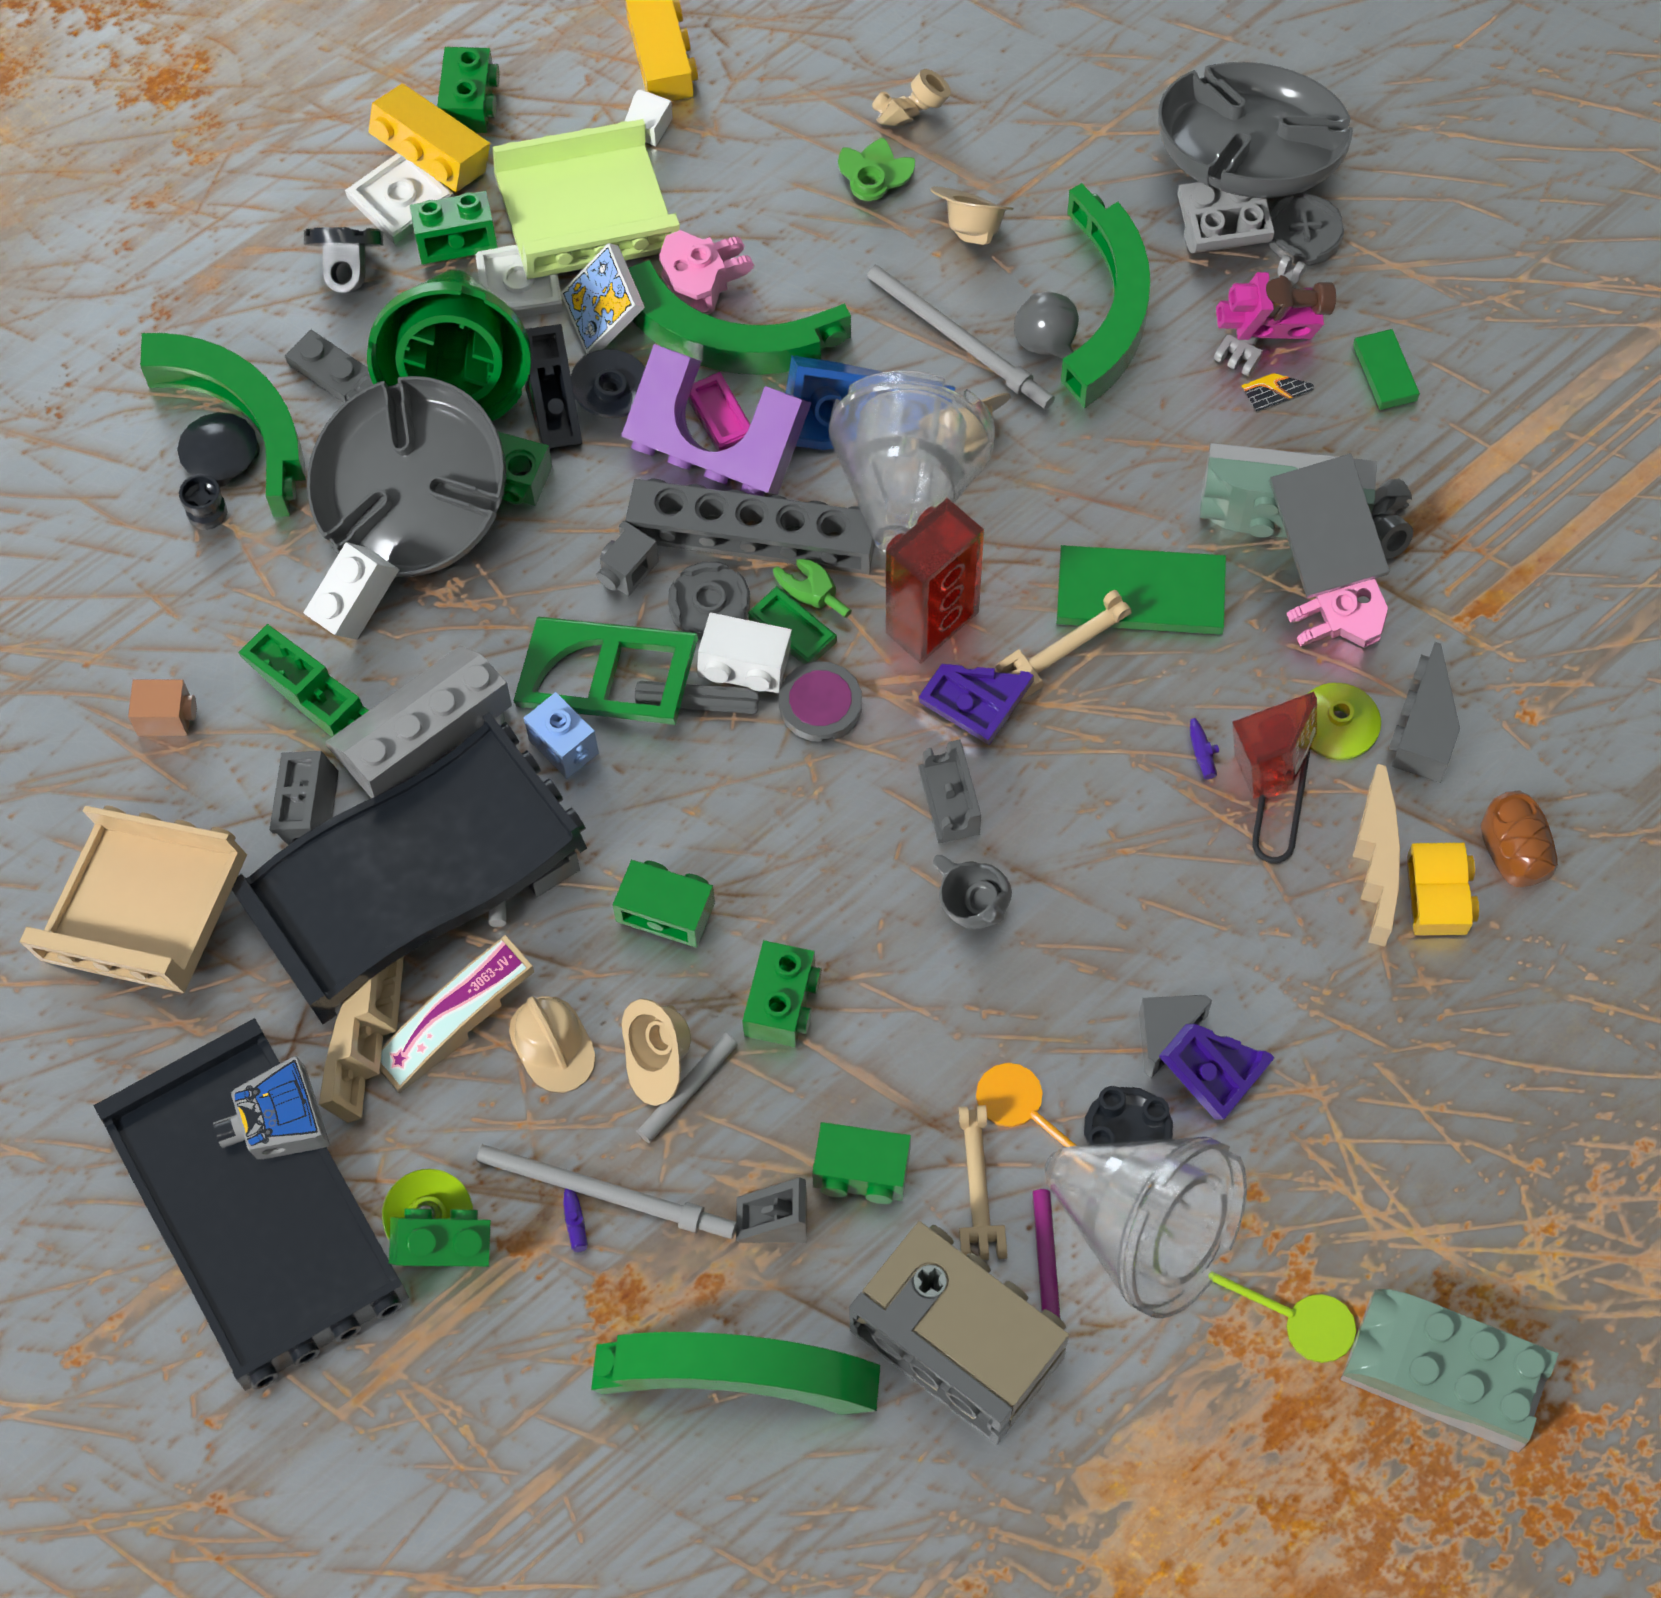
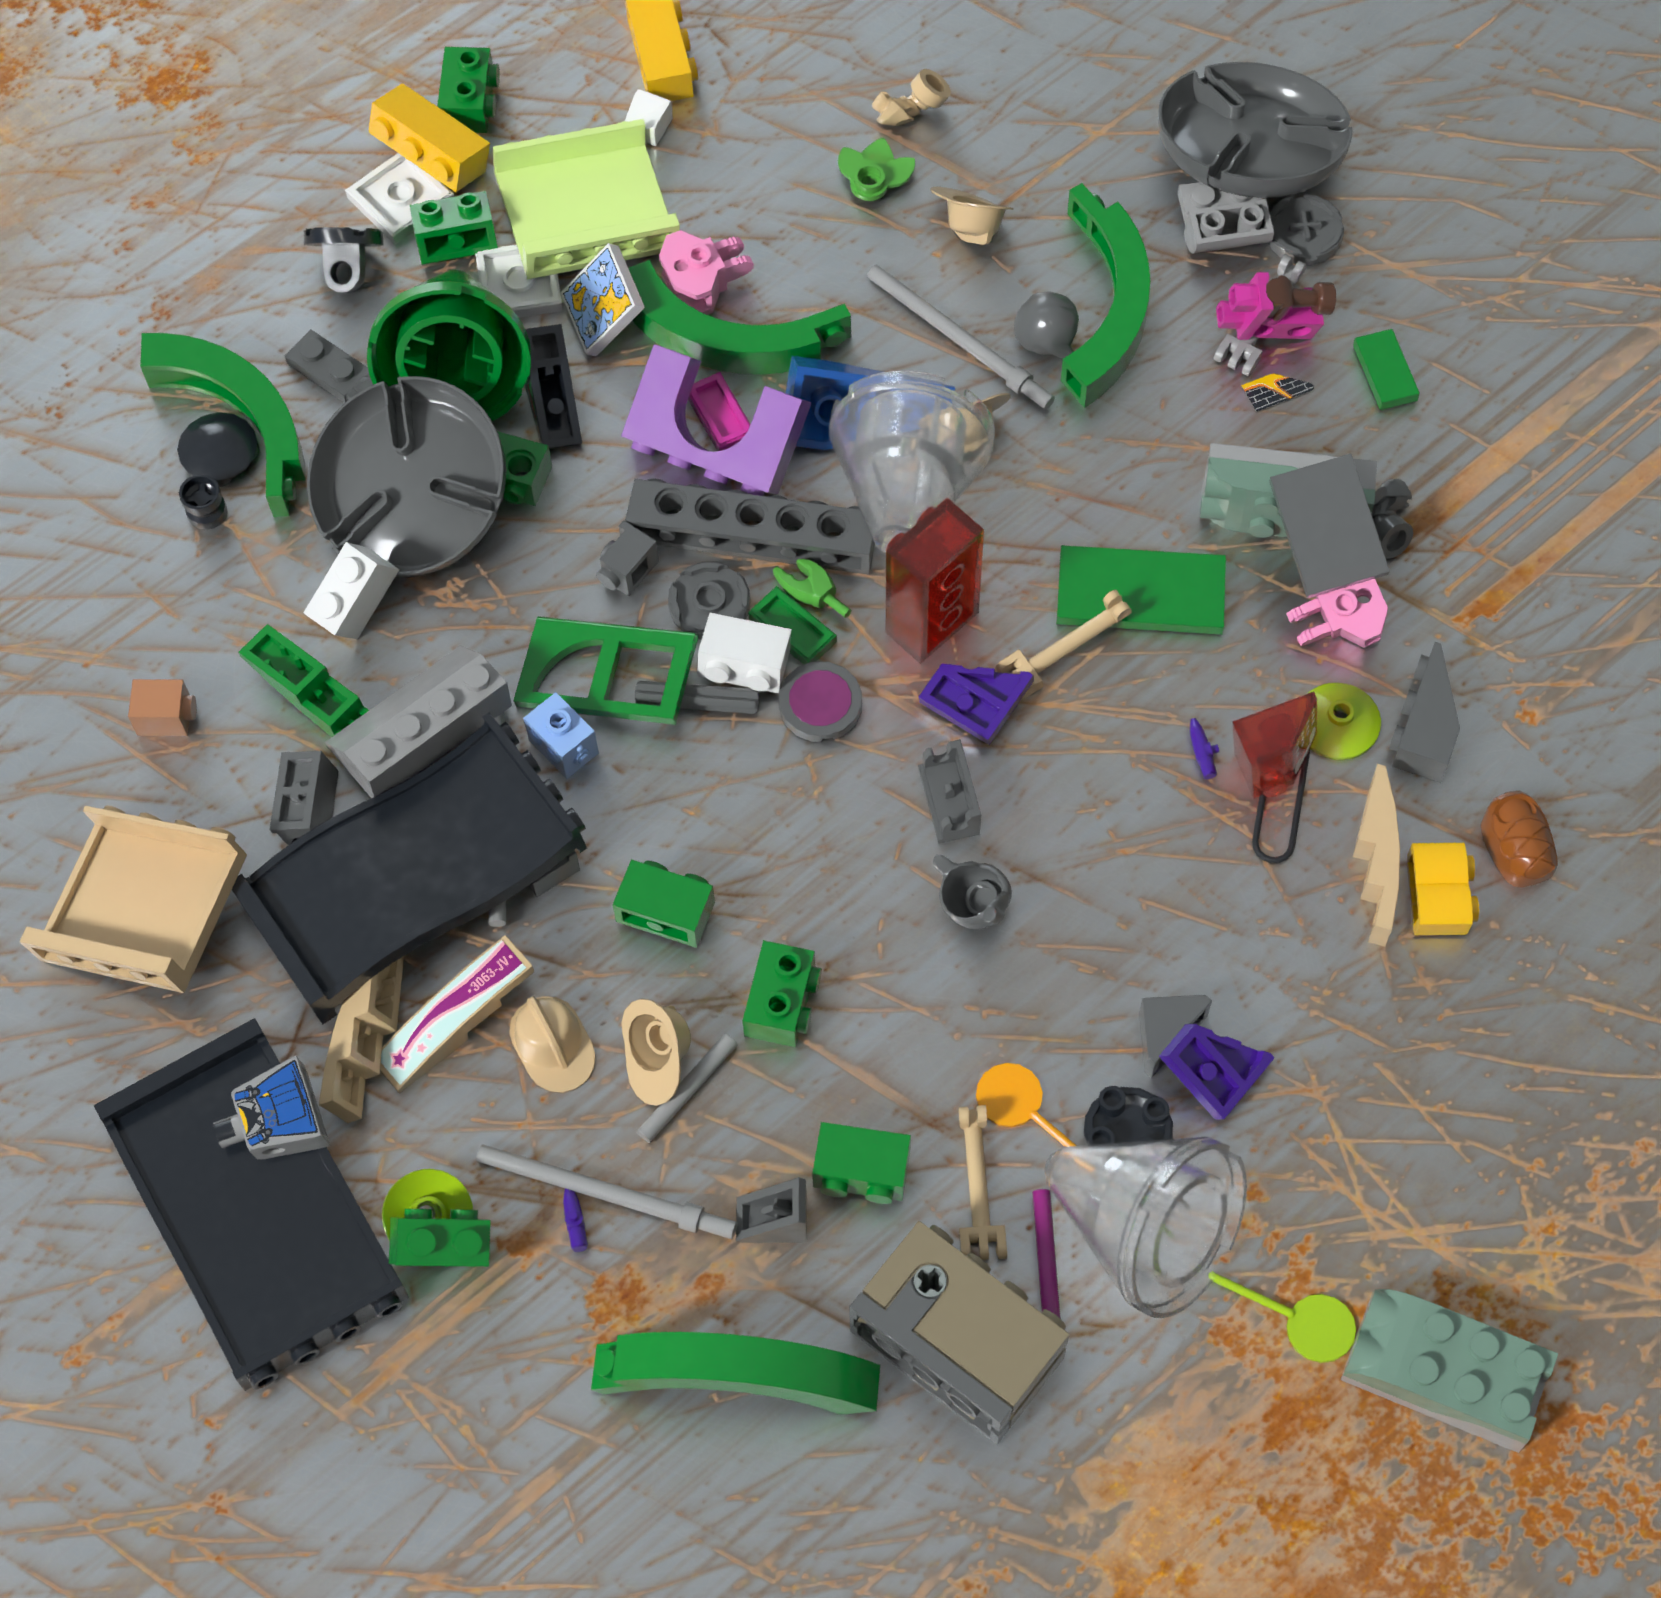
black dish [571,349,645,418] -> none

